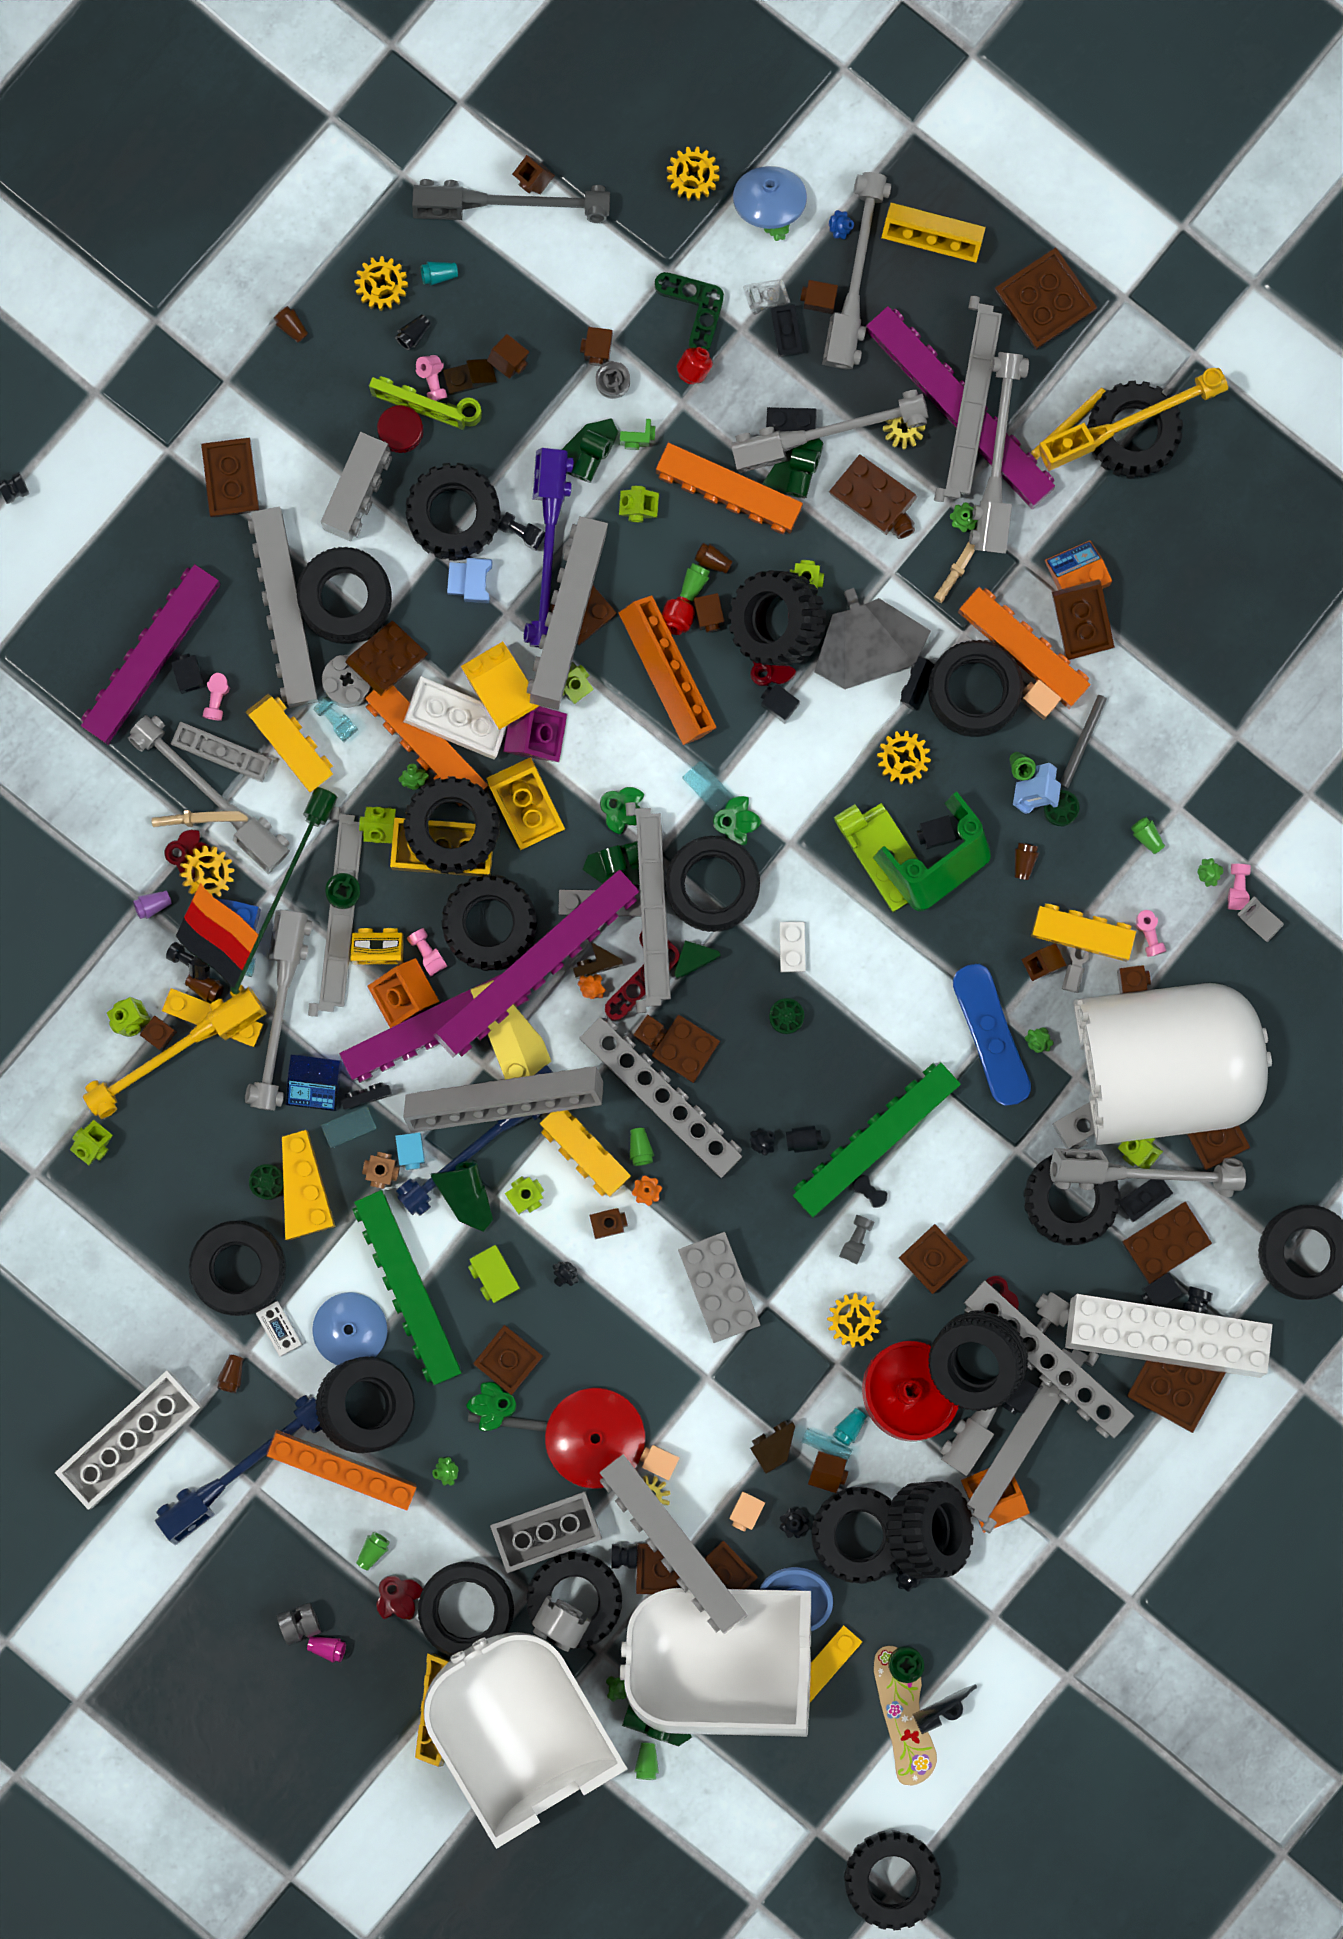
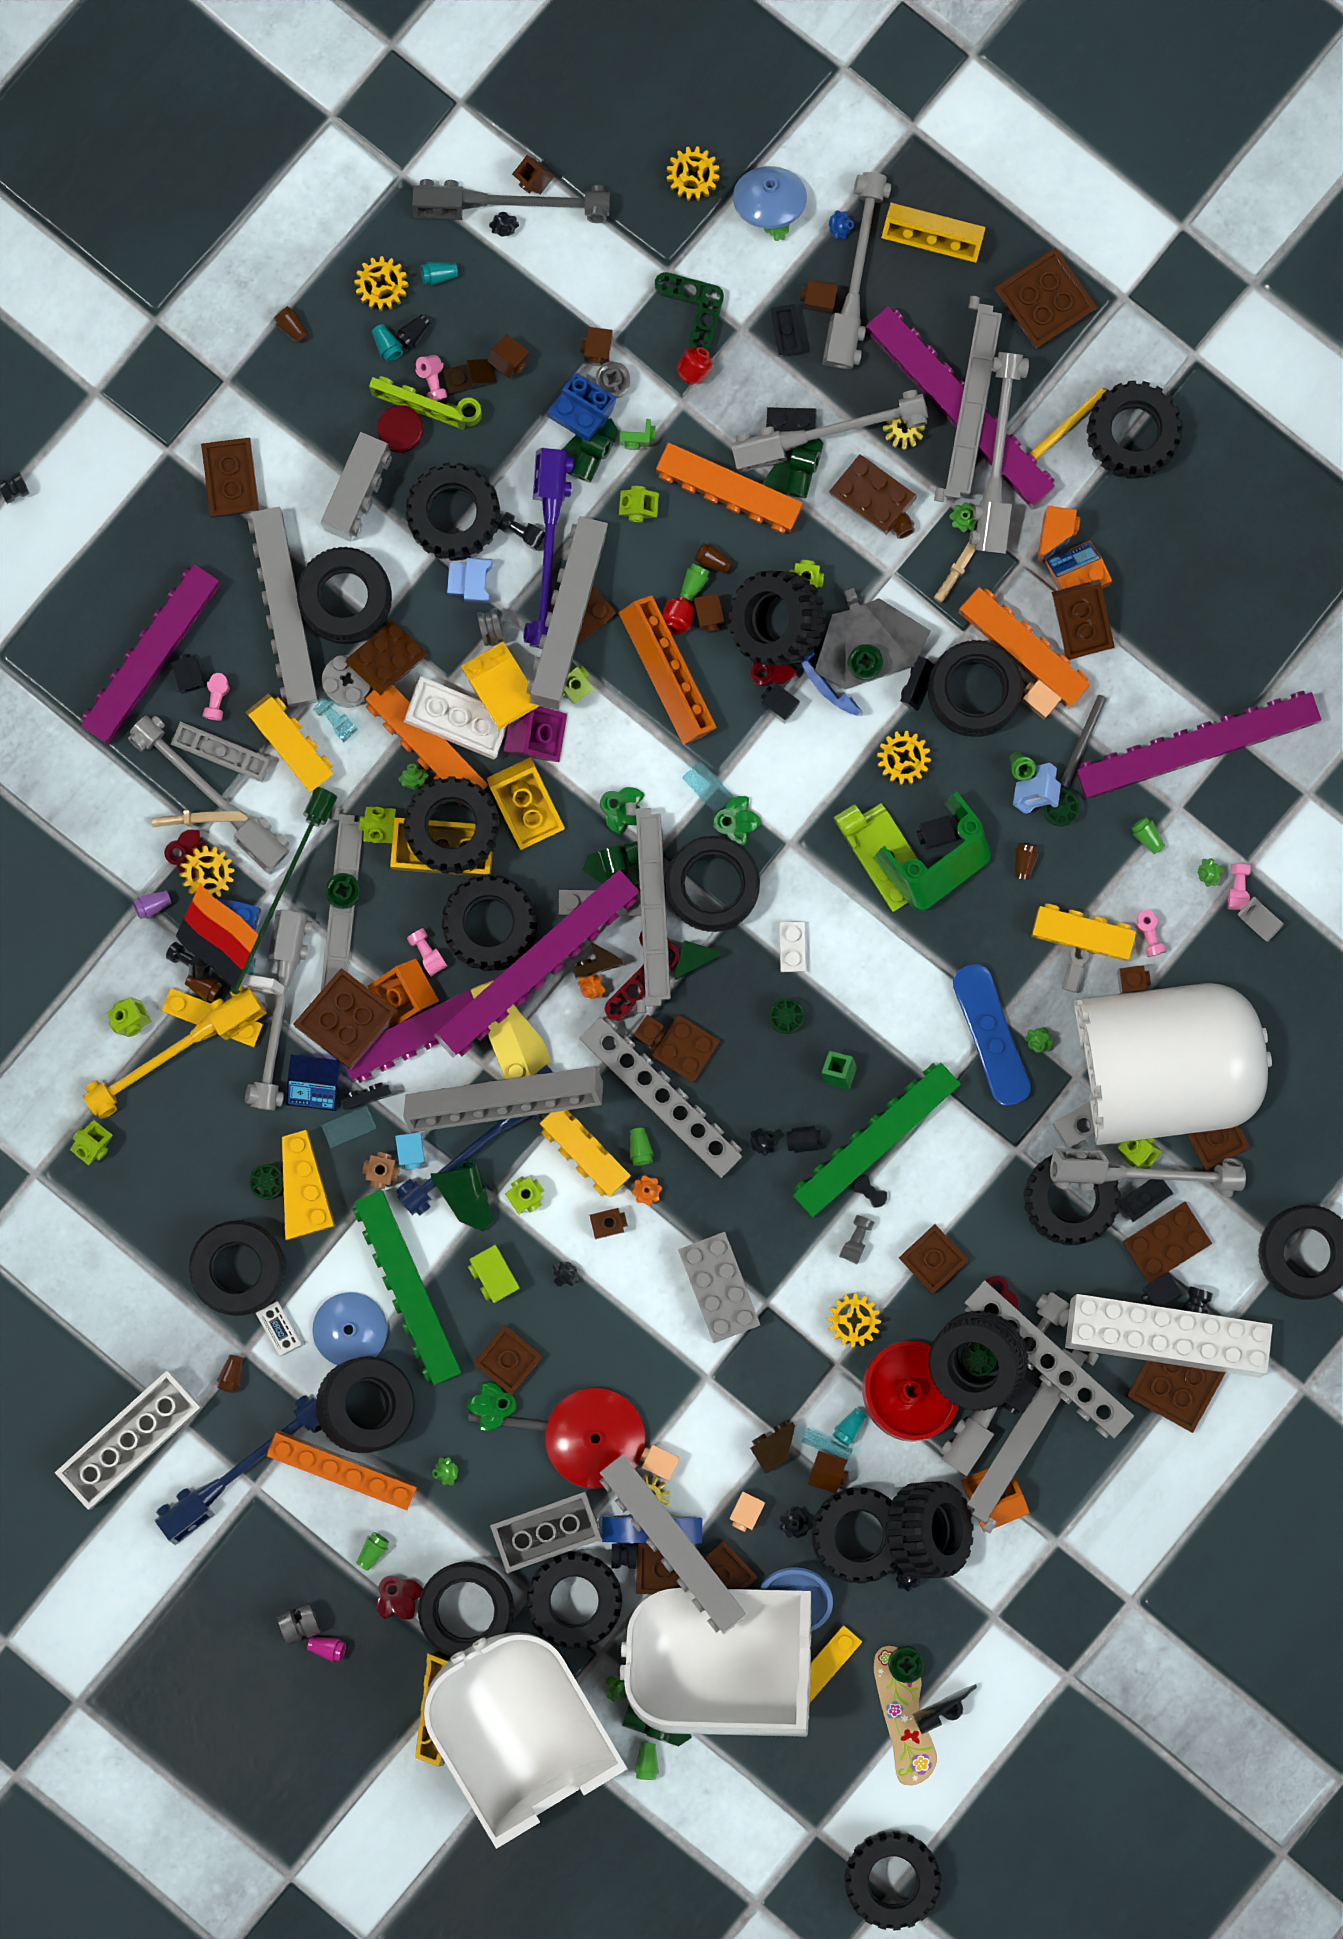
reddish brown brick [140,1015,177,1052] -> none
yellow slope [351,928,403,965] -> none
light grey brick [532,1596,591,1652] -> none
clear slope [743,279,790,315] -> none
reddish brown brick [1021,943,1066,981] -> none
yellow bar [1039,368,1228,471] -> none
none -> white tile [241,974,284,995]
none -> reddish brown plate [293,968,399,1070]
none -> teal cone [372,324,403,362]
none -> flat silver wheel [477,608,504,646]
none -> black plant [489,212,519,237]
none -> blue brick [547,373,617,442]
none -> blue slope [602,1517,702,1543]
none -> slope [801,650,863,716]
none -> green brick [822,1051,857,1090]
none -> dark green wheel [847,644,883,681]
none -> dark green wheel [961,1342,997,1376]
none -> orange slope [1037,505,1080,563]
none -> magenta brick [1075,690,1322,800]

